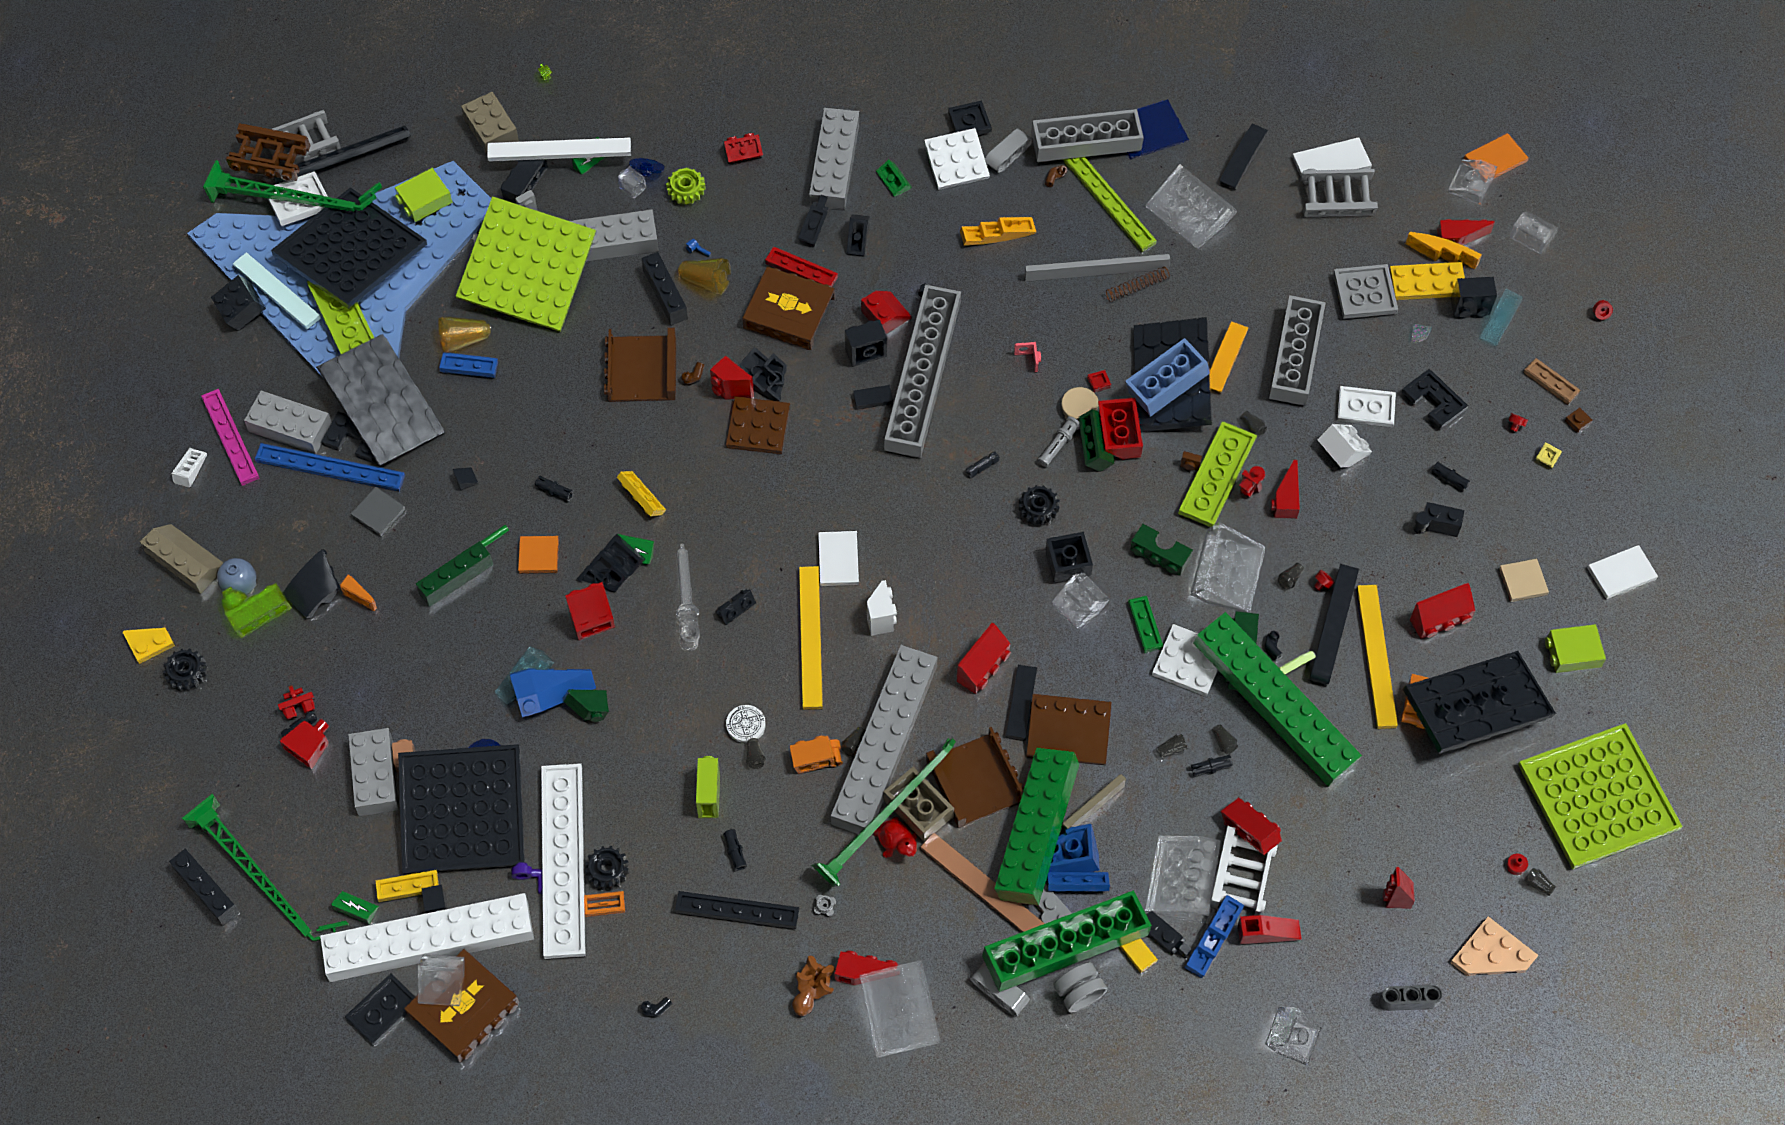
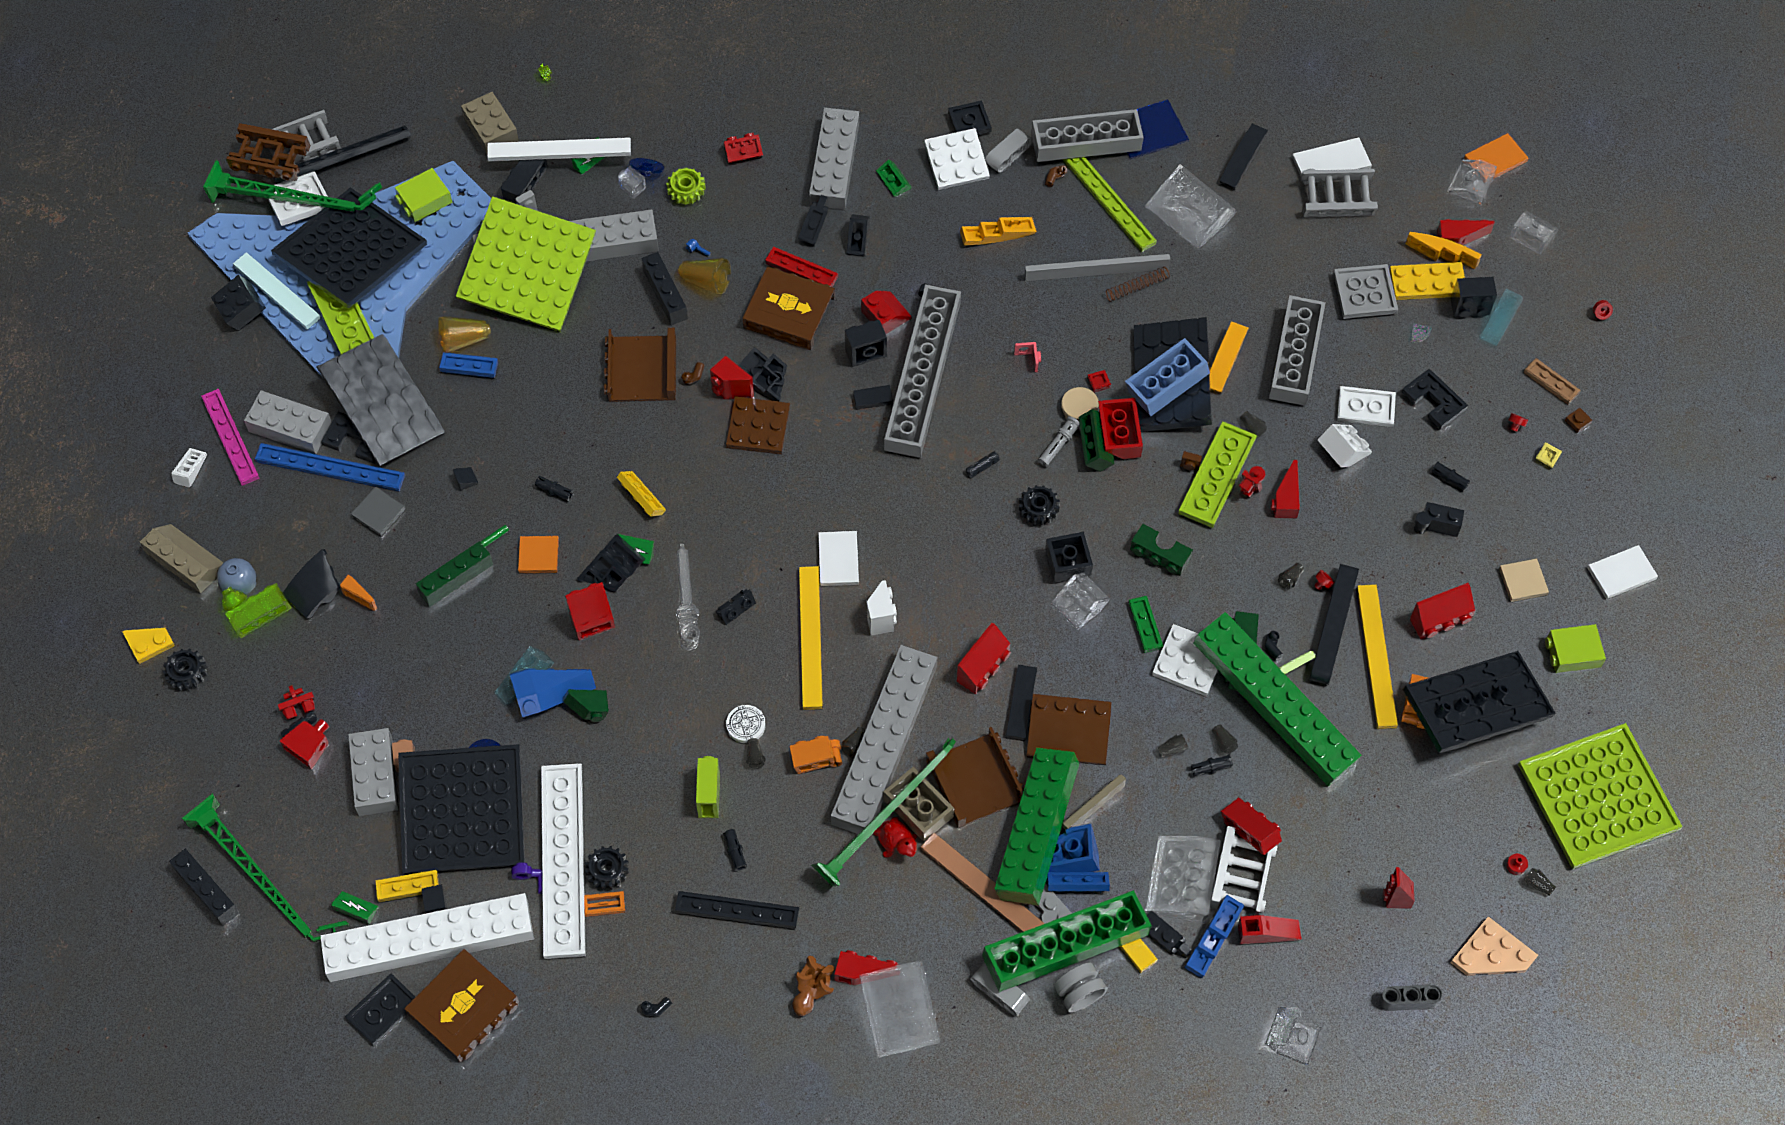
clear slope [418,954,465,1006] -> none
light grey plate [814,895,836,916] -> none
clear slope [1190,522,1266,613] -> none

